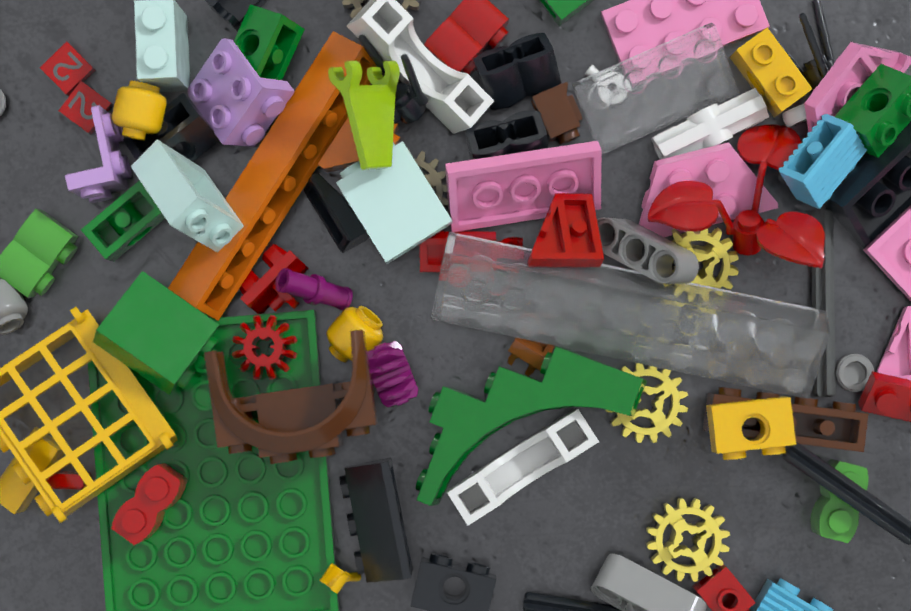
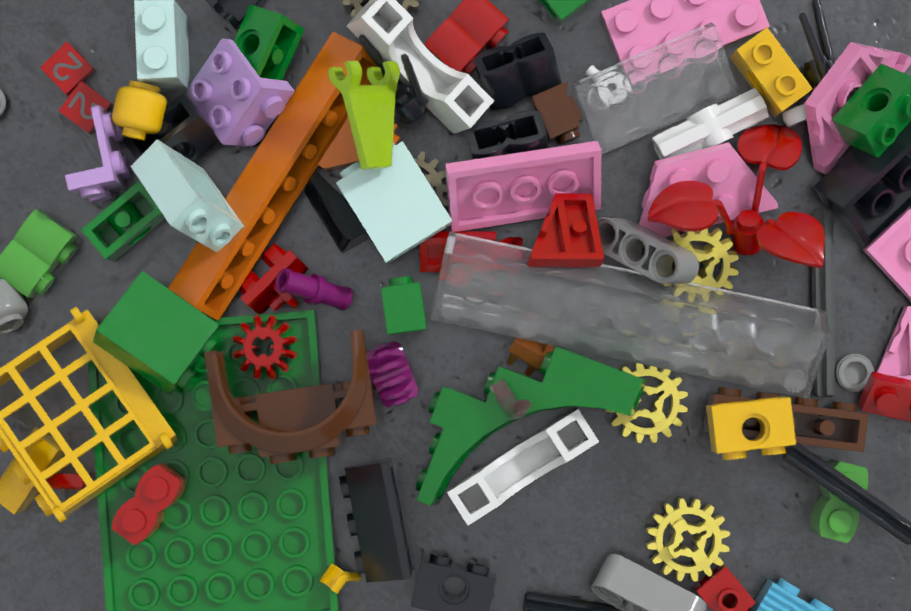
yellow head [326,306,383,363] -> none
medium azure brick [779,114,867,209] -> none
none -> green brick [381,276,428,335]
none -> animal [490,379,531,420]

